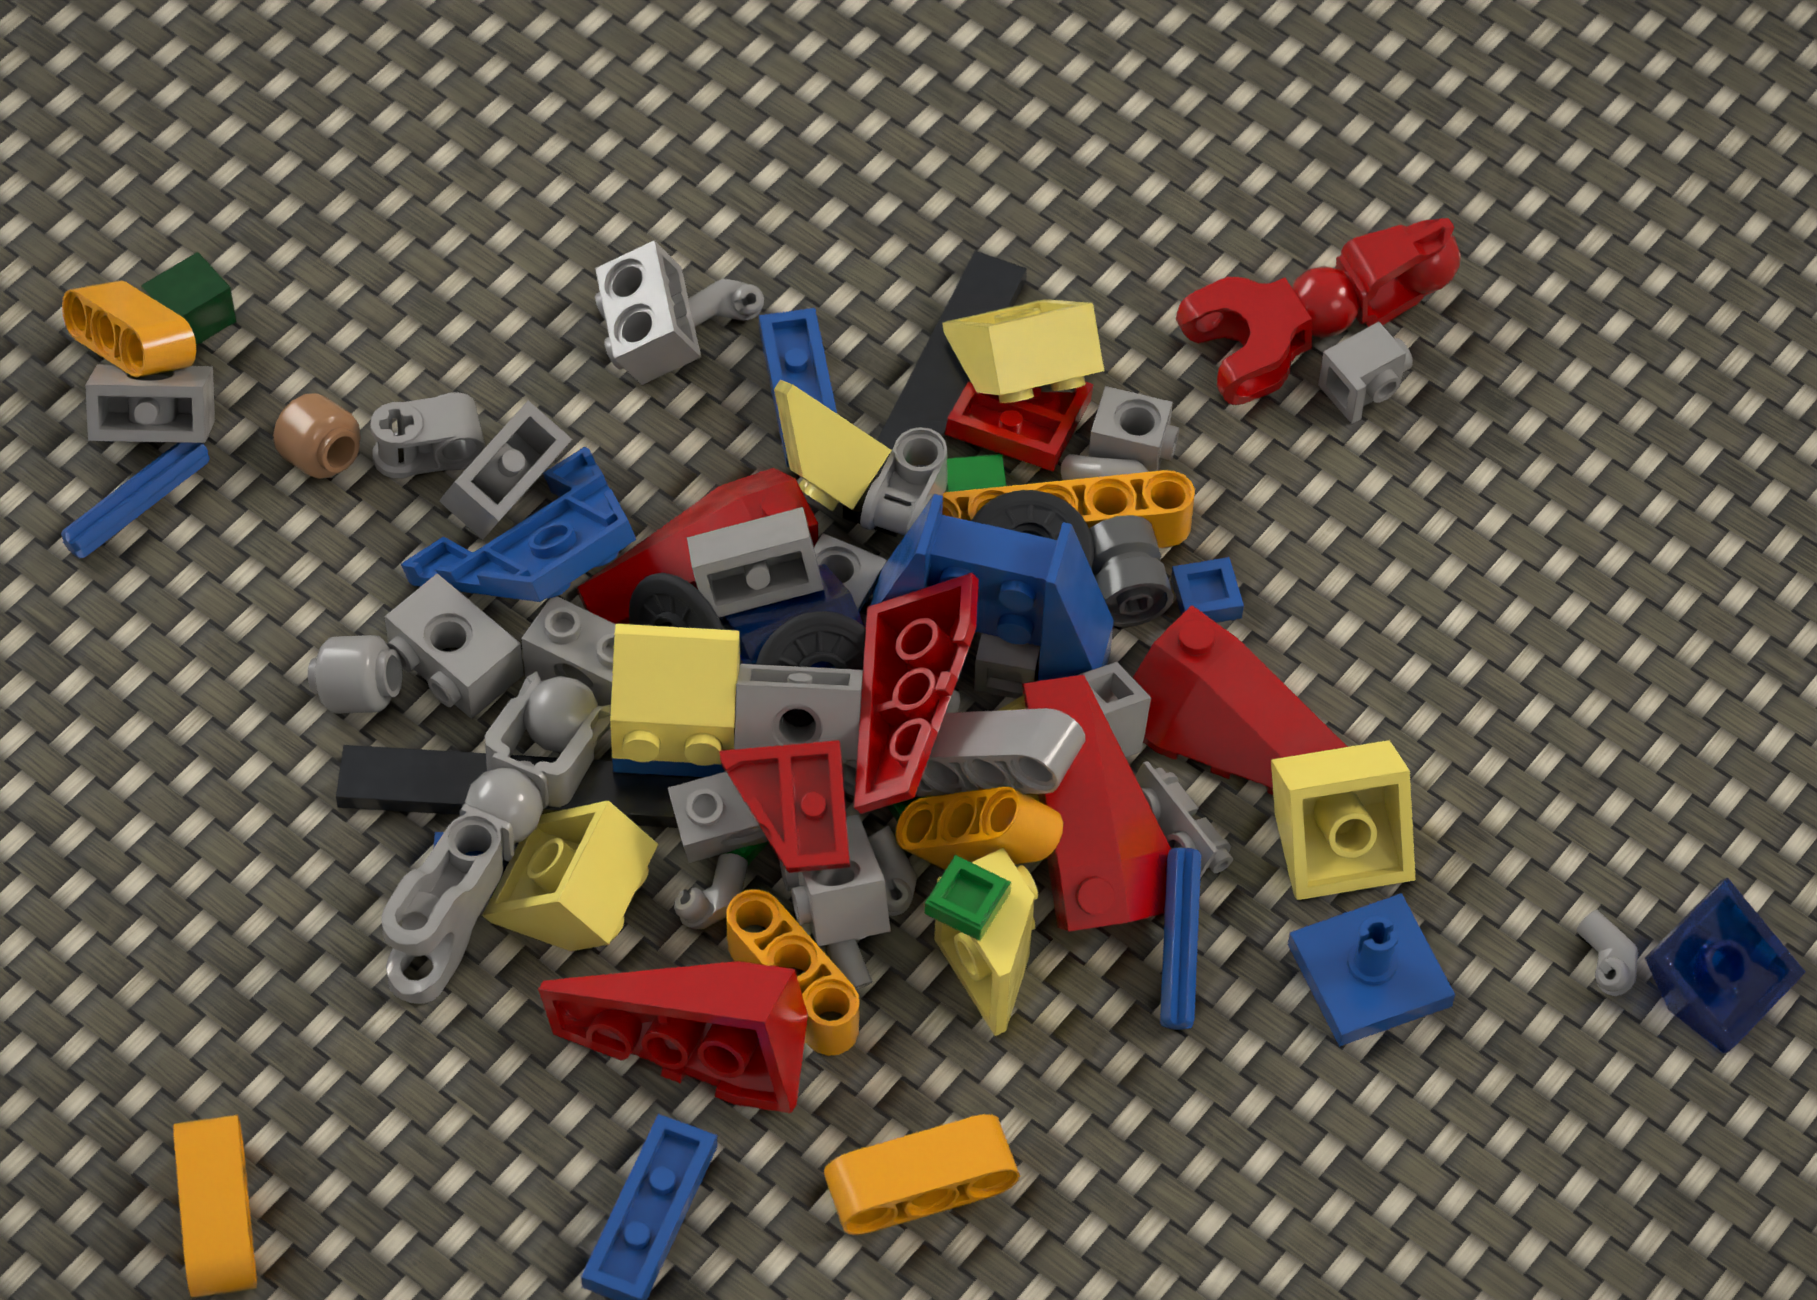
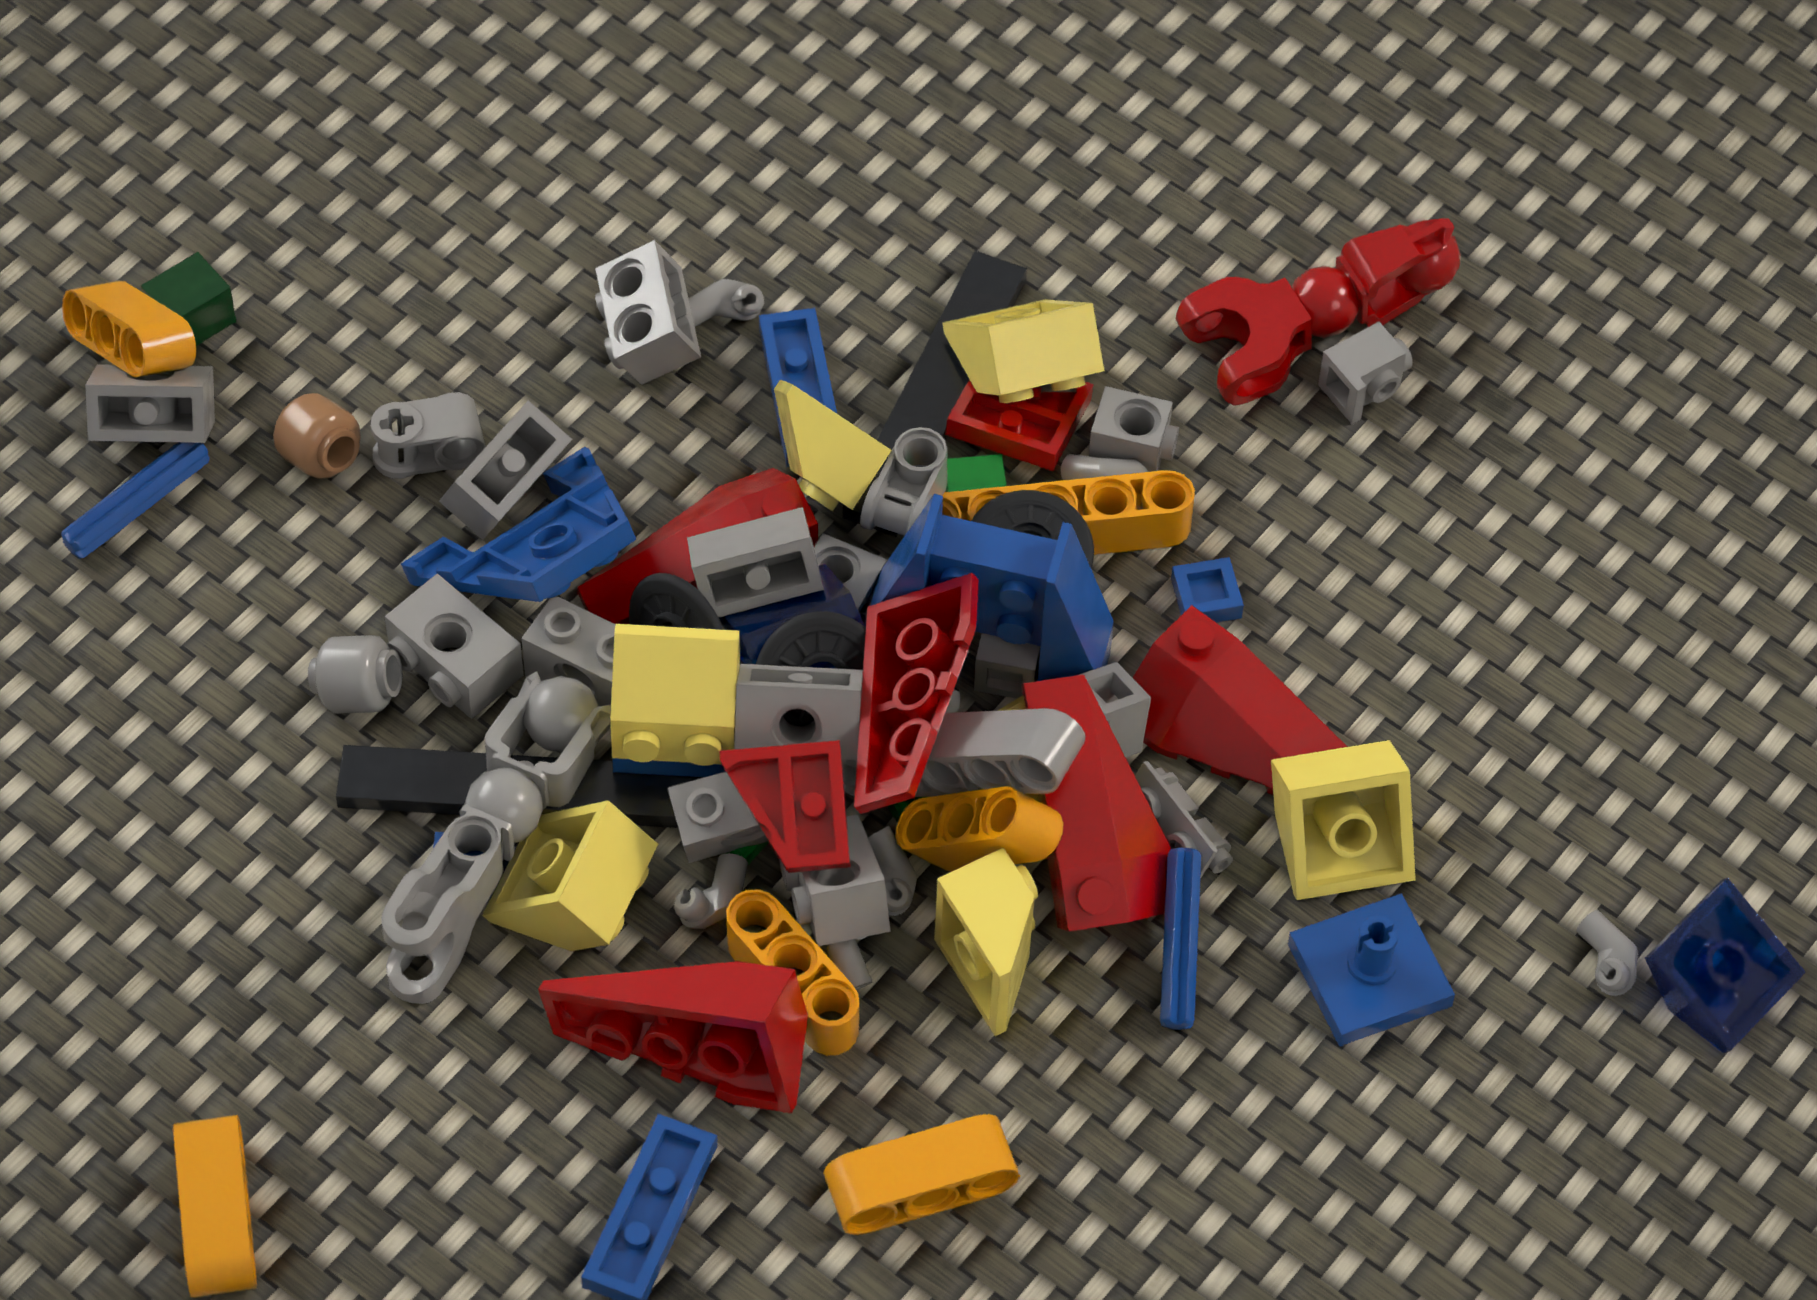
green tile [924,855,1011,941] -> none
dark grey wheel [1090,515,1174,627] -> none

